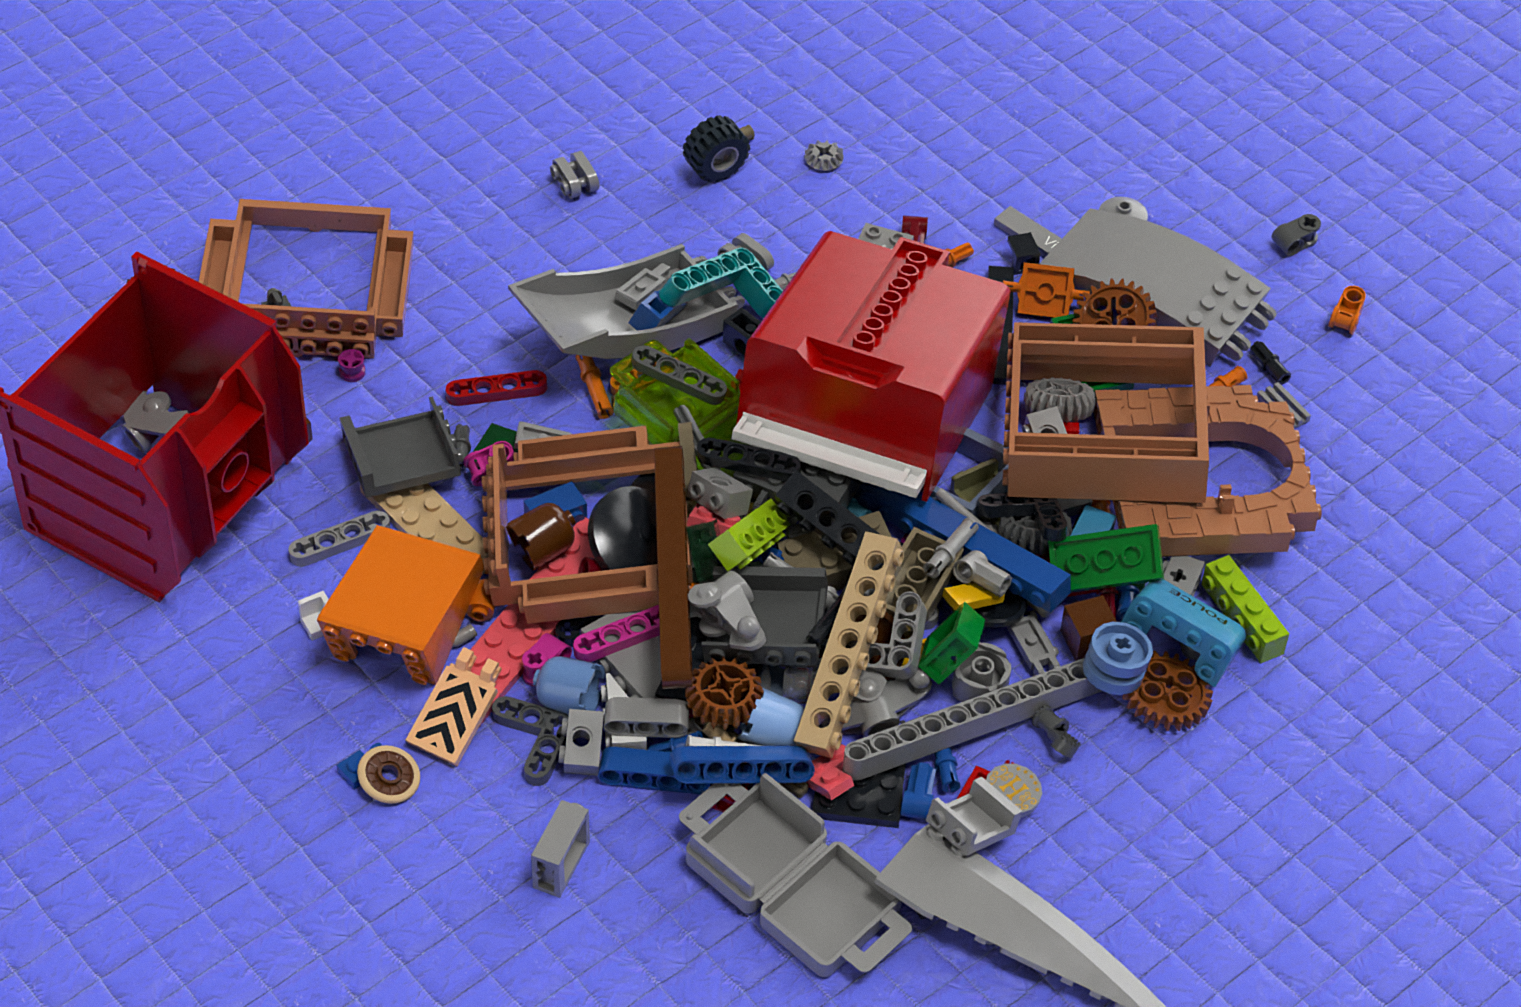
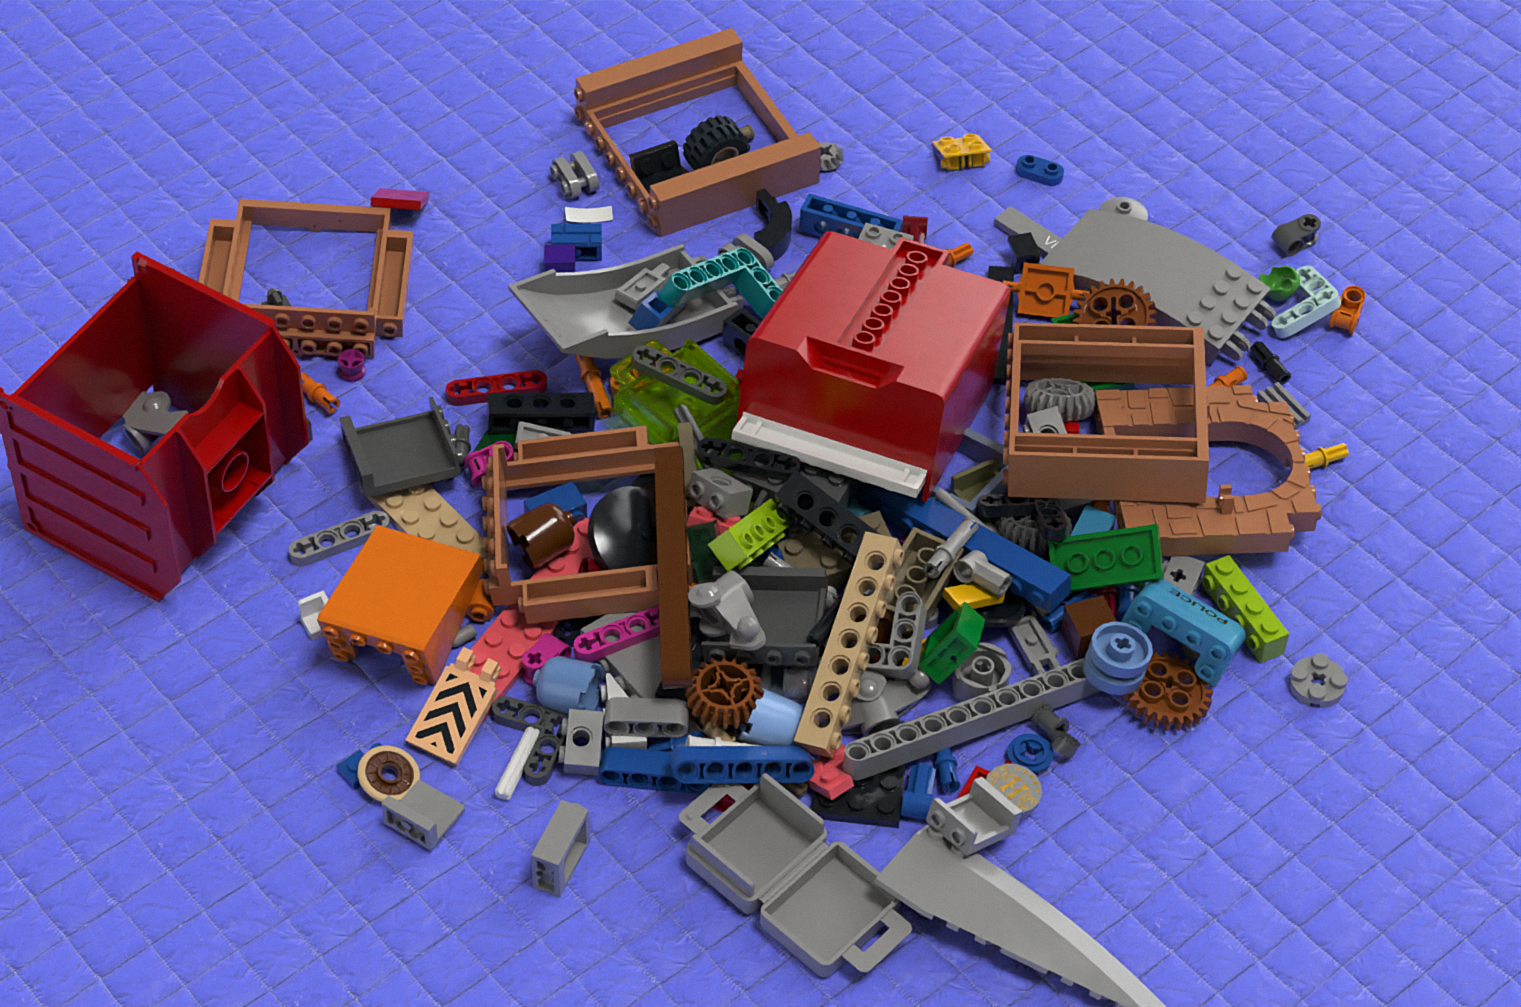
none -> orange pin [301,373,340,414]
none -> tile [371,188,429,210]
none -> light grey bracket [381,780,465,850]
none -> black brick [487,392,595,434]
none -> white axle [495,727,540,801]
none -> dark purple panel [544,244,575,273]
none -> blue brick [551,222,602,260]
none -> white sticker [565,206,613,223]
none -> nougat door [574,28,821,237]
none -> black bracket [629,140,689,195]
none -> black arch [754,188,792,262]
none -> blue brick [799,193,903,239]
none -> yellow hinge [932,134,992,170]
none -> blue gear [1008,734,1054,774]
none -> blue plate [1016,155,1064,186]
none -> blue axle [1042,591,1092,632]
none -> bright green hair [1259,265,1300,301]
none -> light aqua beam [1272,266,1341,338]
none -> light grey plate [1289,653,1348,708]
none -> yellow axle [1304,443,1349,470]

